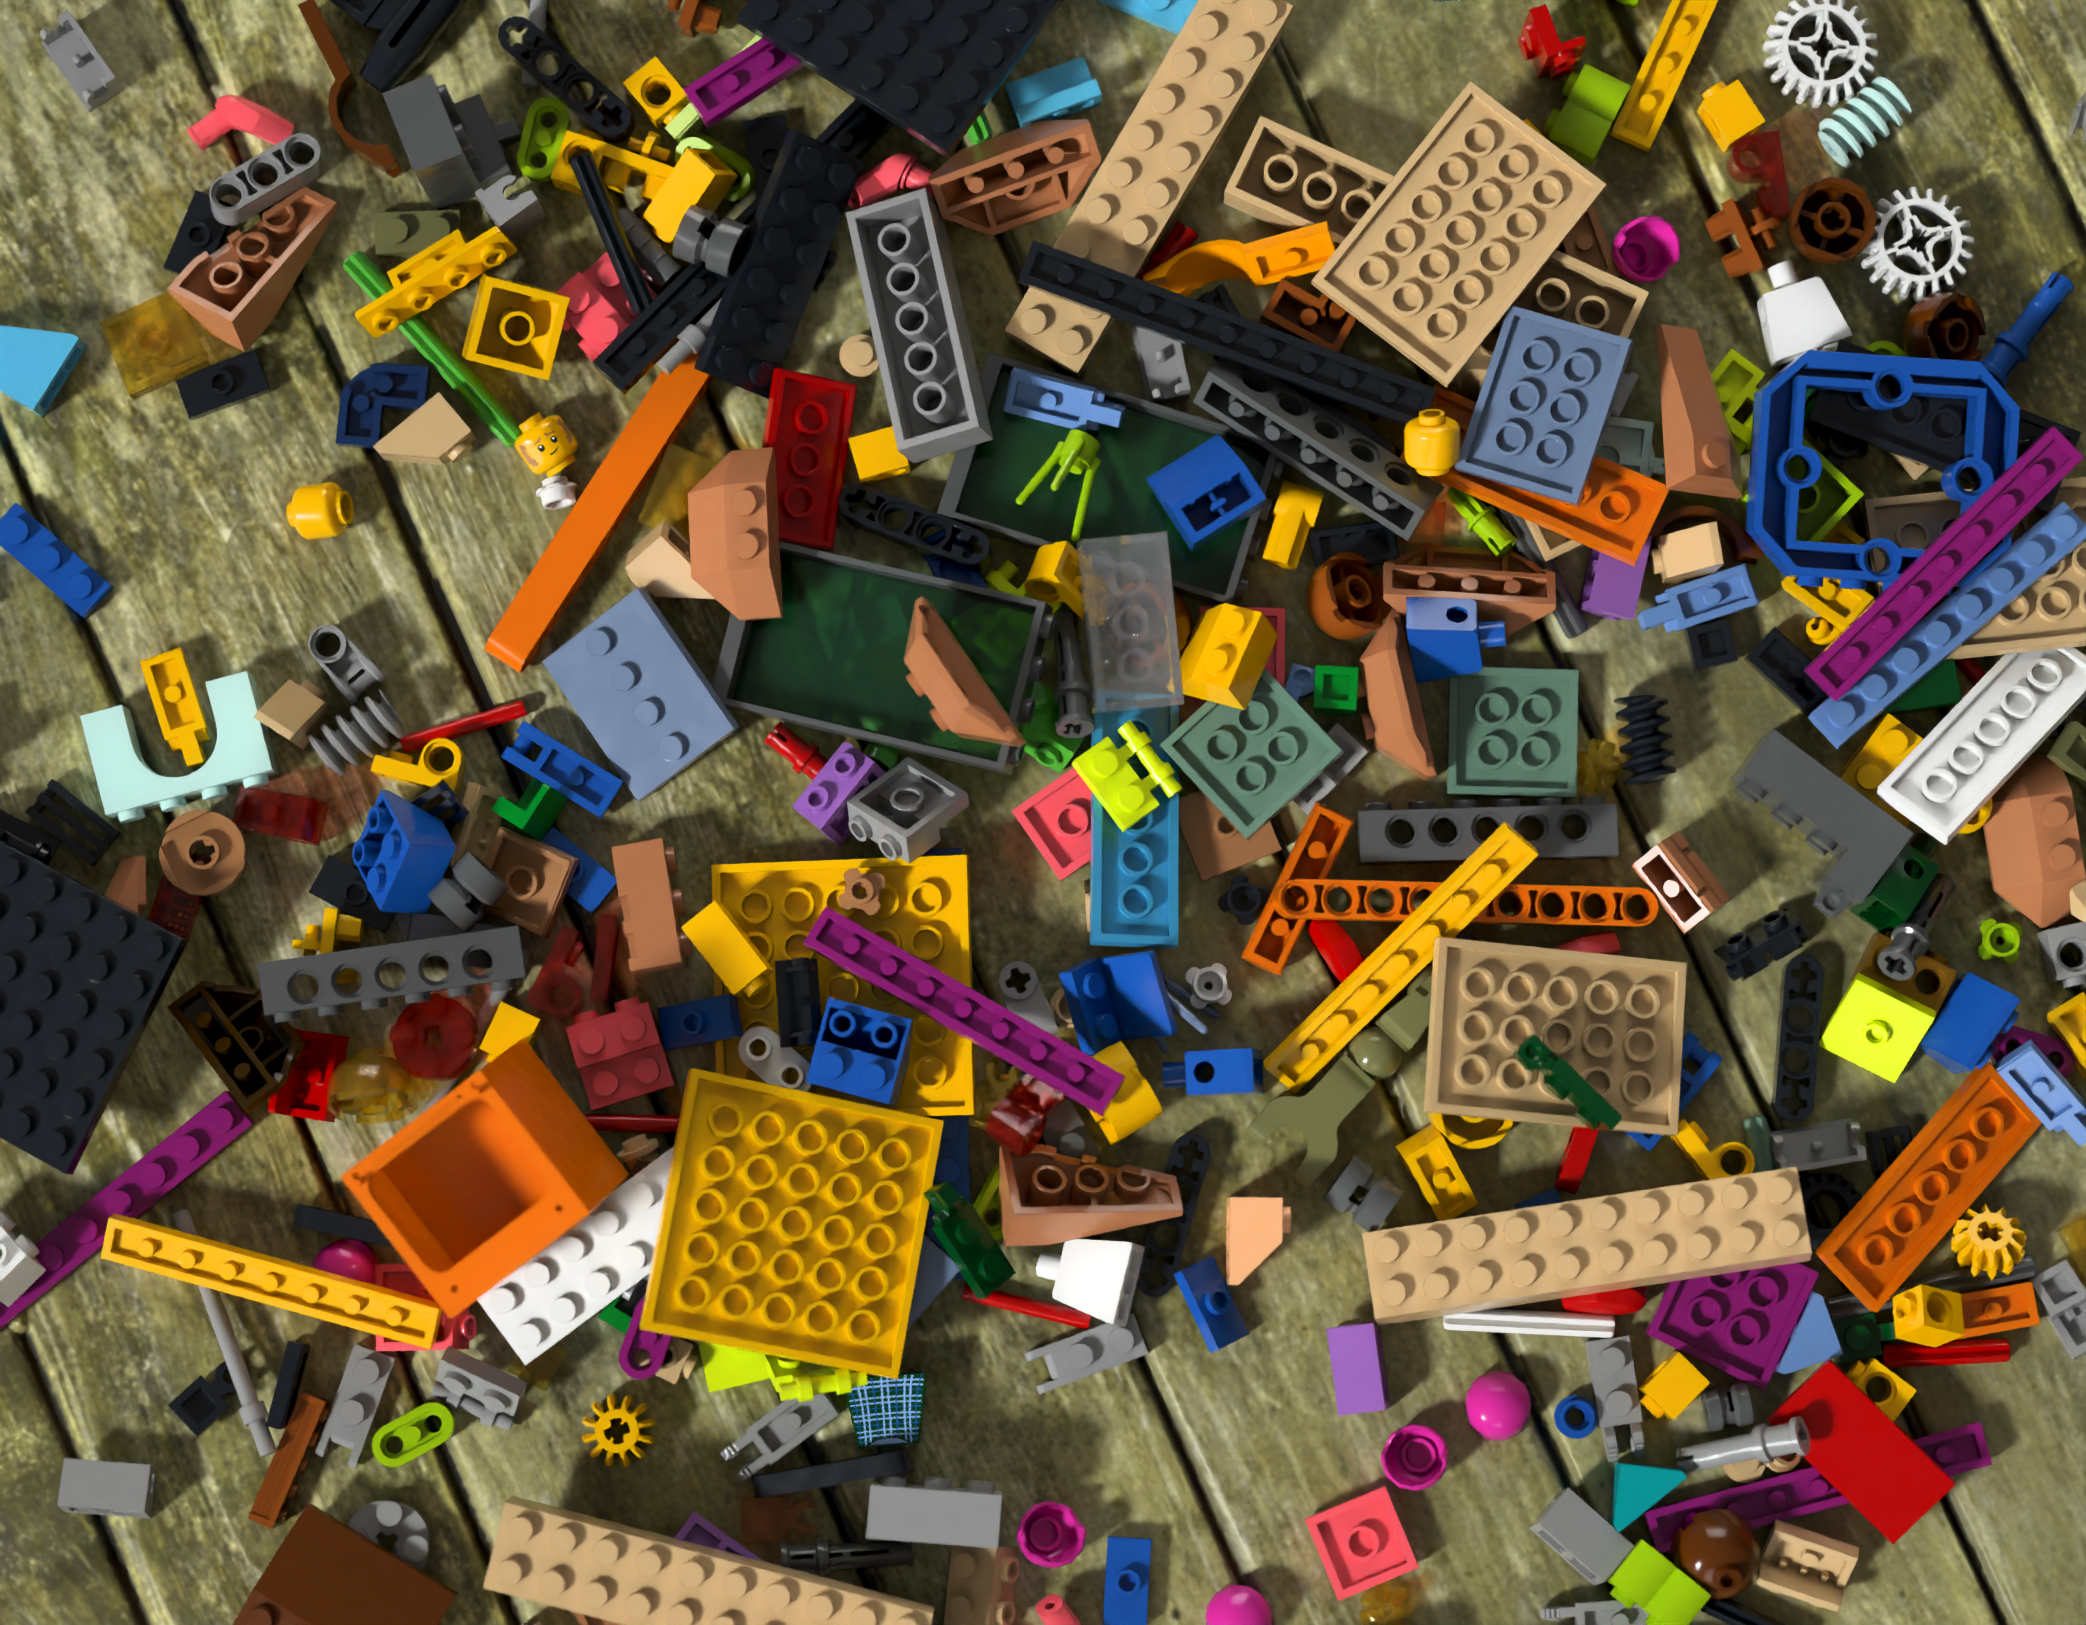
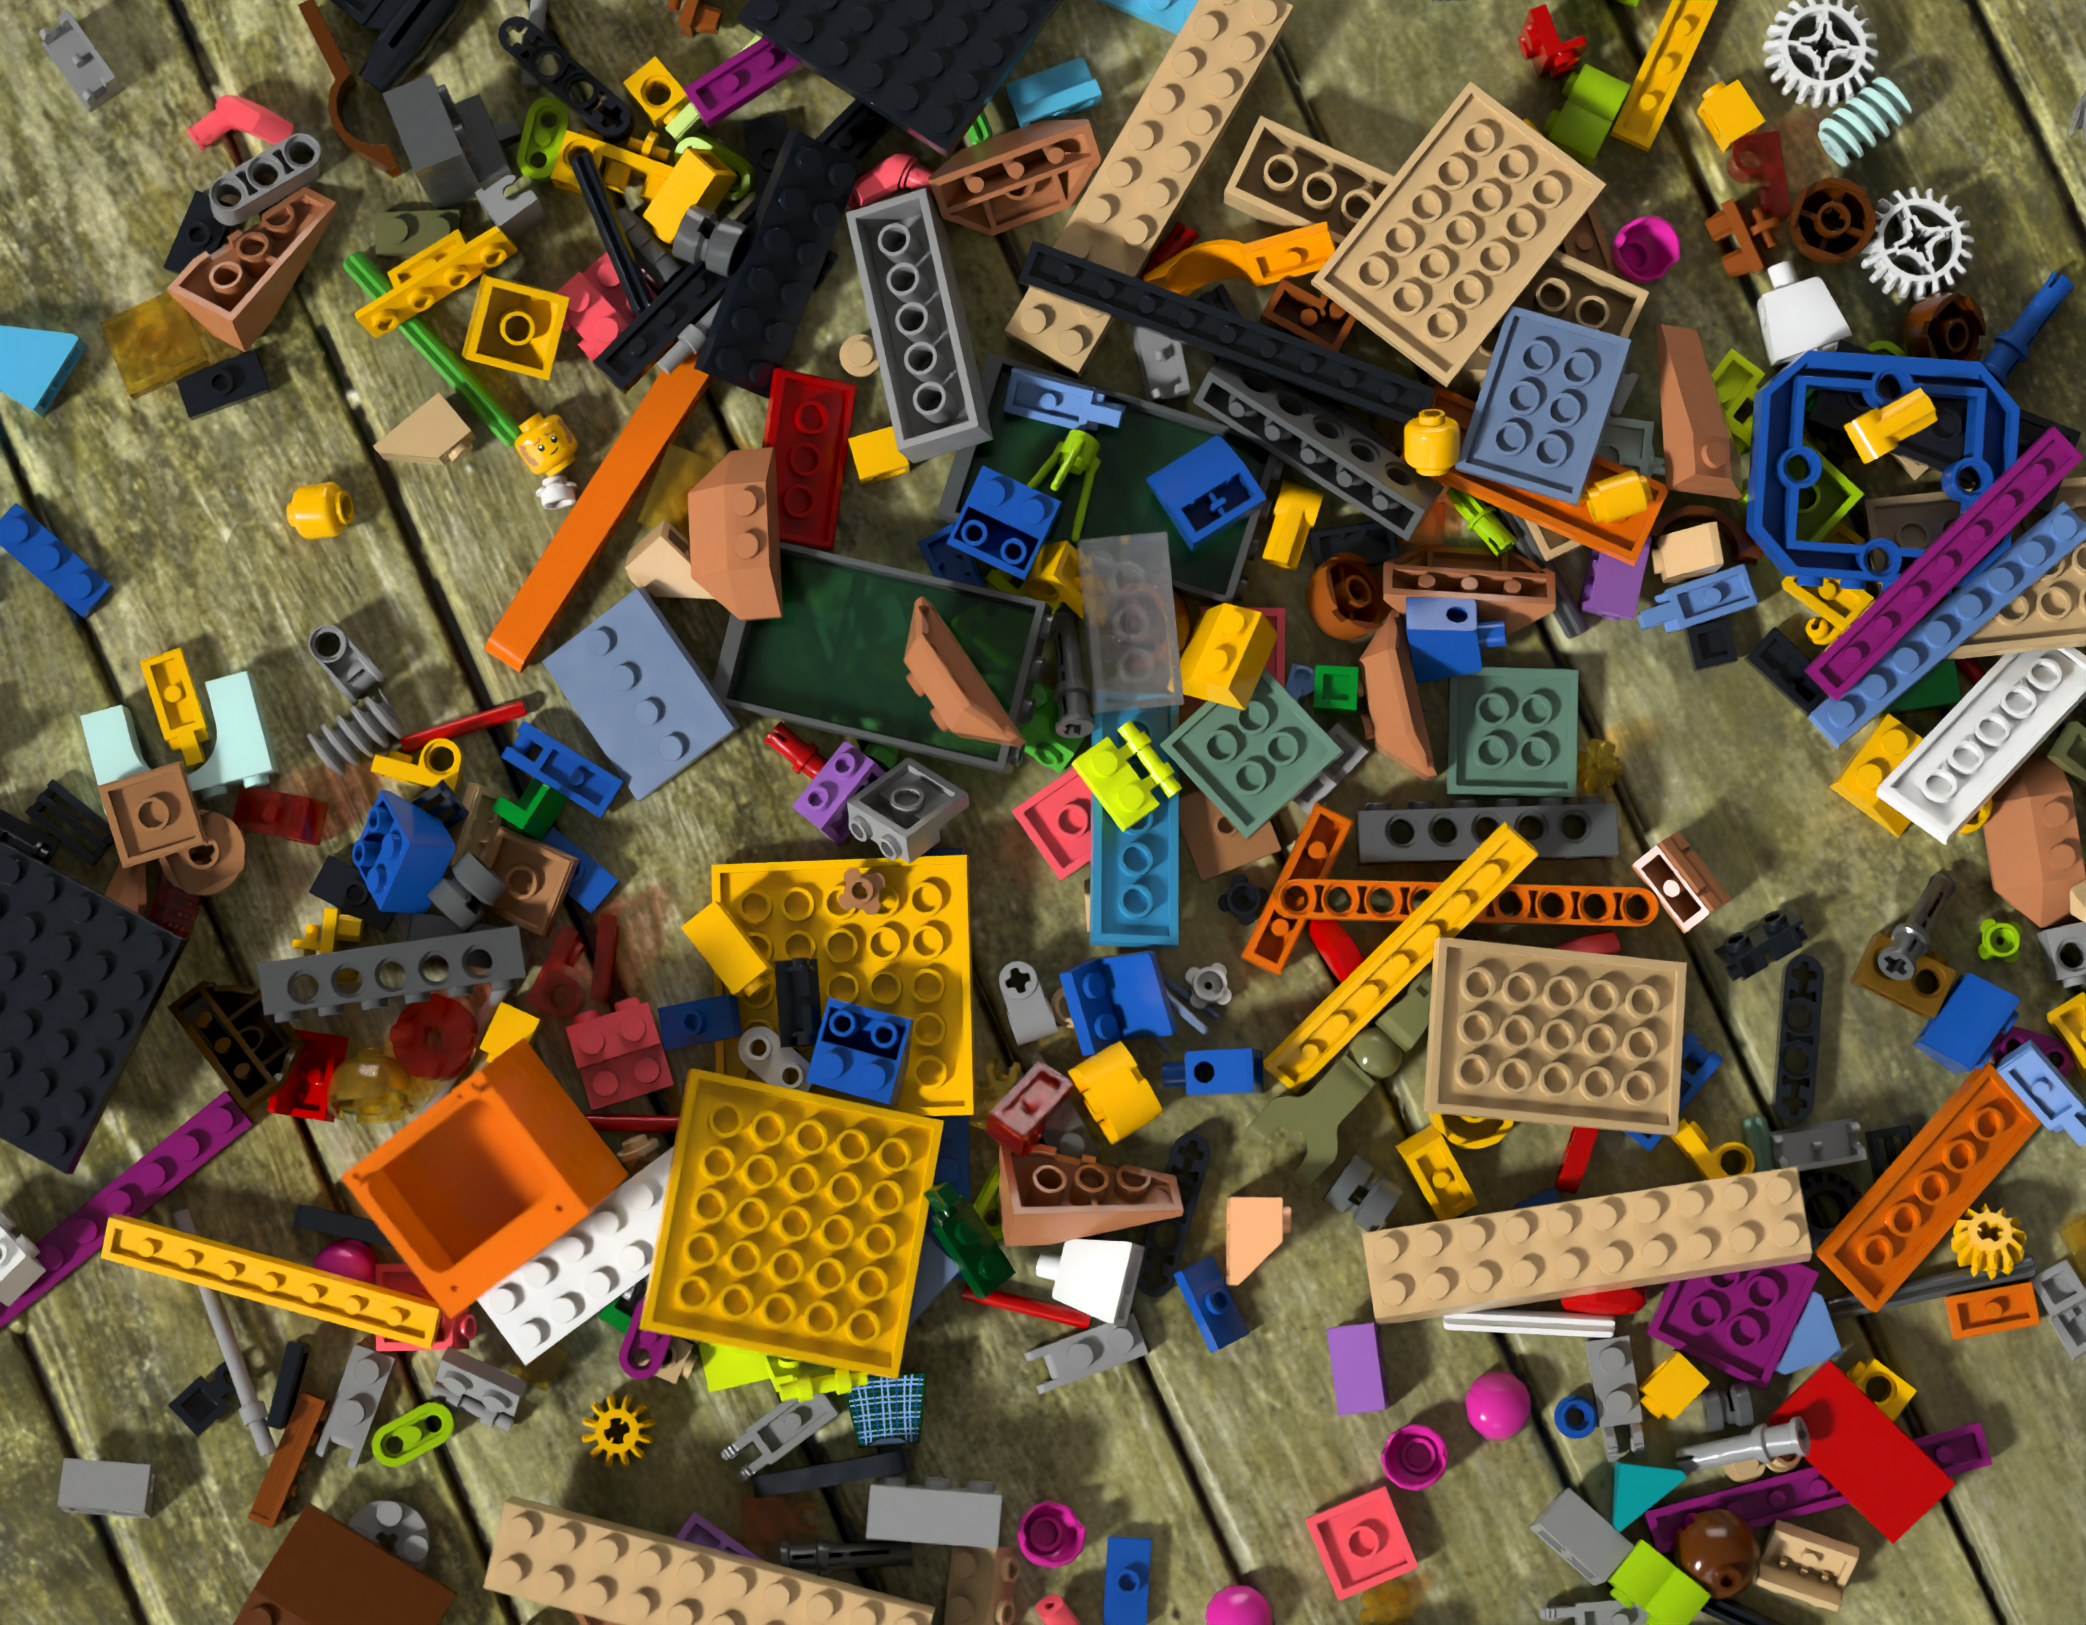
tan slope [254,679,331,750] -> none
dark blue plate [336,363,431,449] -> none
nougat wedge [611,838,693,977] -> none
magenta plate [803,906,1126,1117] -> none
black beam [838,483,993,572] -> none
dark green hinge [1513,1034,1622,1131] -> none
black piece [1614,695,1677,785] -> none
dark grey hinge [1730,729,1914,919] -> none
neon yellow plate [1819,972,1936,1083] -> none
dark green plate [1831,1312,1897,1363] -> none
dark green torso [1850,833,1940,935] -> none
red axle [1881,1338,2011,1368] -> none
yellow brick [1892,1284,1965,1348] -> none
none -> medium nougat plate [97,761,208,869]
none -> blue slope [946,465,1063,580]
none -> yellow brick [1584,470,1652,524]
none -> yellow piece [1844,388,1938,464]

